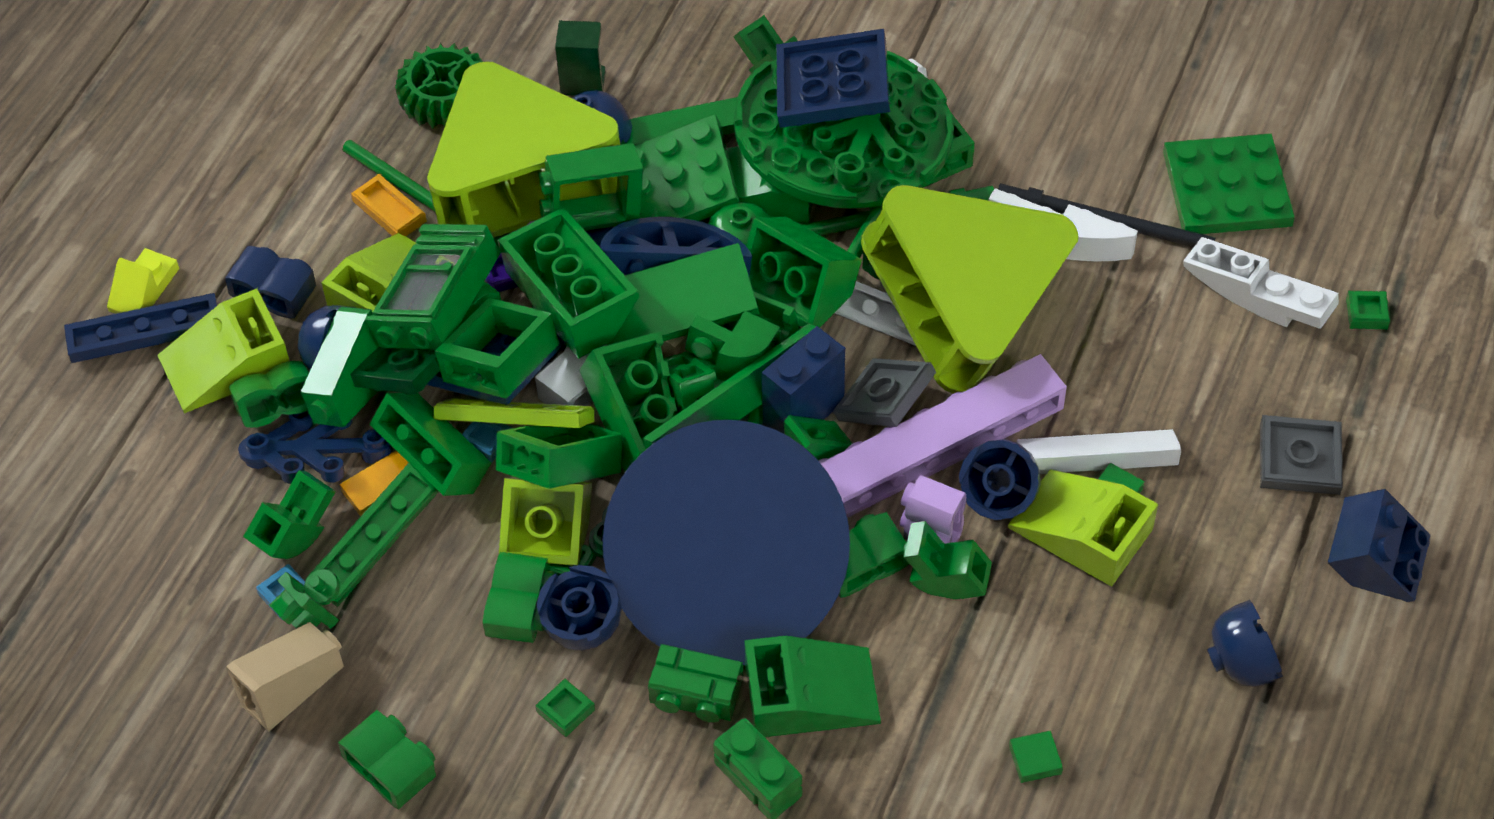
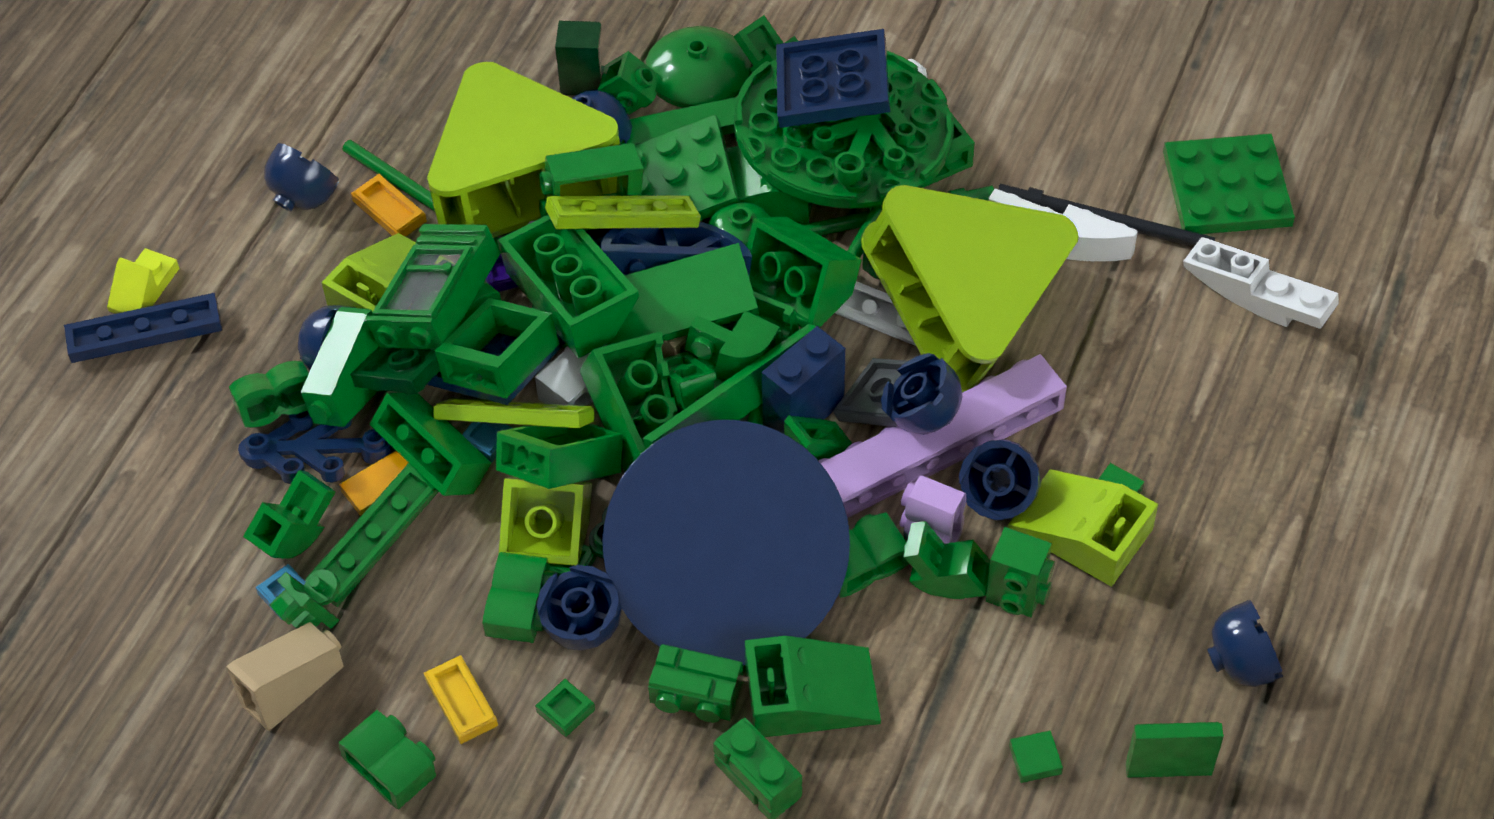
lime slope [158,289,290,414] -> none
dark blue brick [225,246,316,319] -> none
green gear [395,42,483,129] -> none
white slope [1017,429,1181,474] -> none
dark grey tile [1260,415,1343,495] -> none
dark blue slope [1328,489,1431,602] -> none
green tile [1346,290,1390,330] -> none
none -> dark blue cylinder [264,143,339,212]
none -> yellow tile [424,655,498,744]
none -> lime tile [545,196,701,229]
none -> green brick [598,51,659,115]
none -> green dish [646,26,751,108]
none -> dark blue cylinder [881,353,963,435]
none -> green brick [985,527,1055,618]
none -> green tile [1125,722,1224,778]

